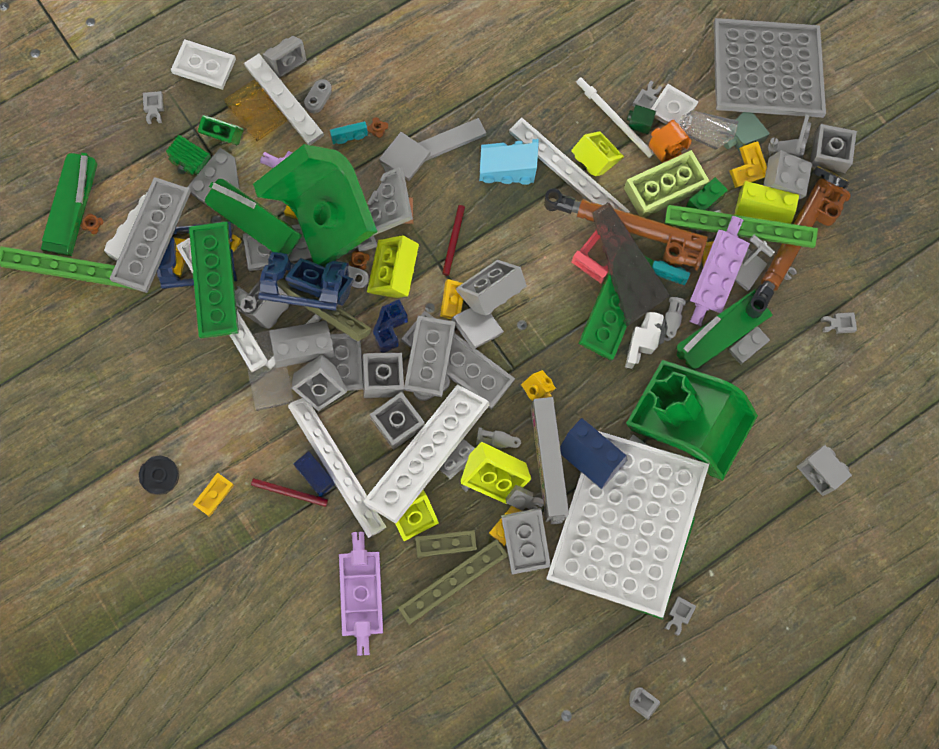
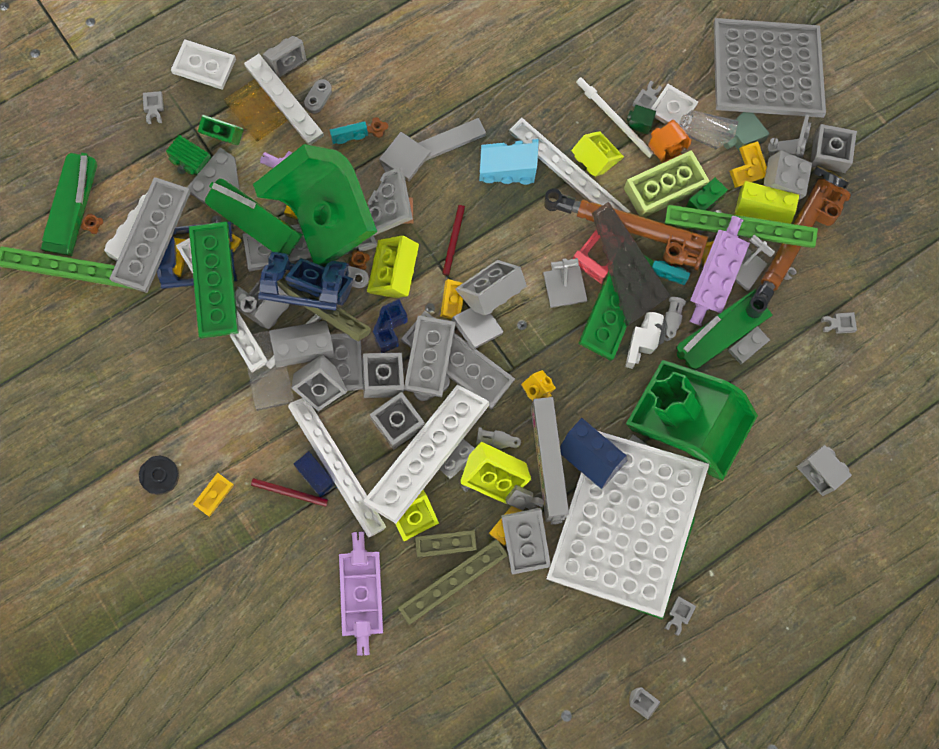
none -> light grey plate [543,258,587,308]

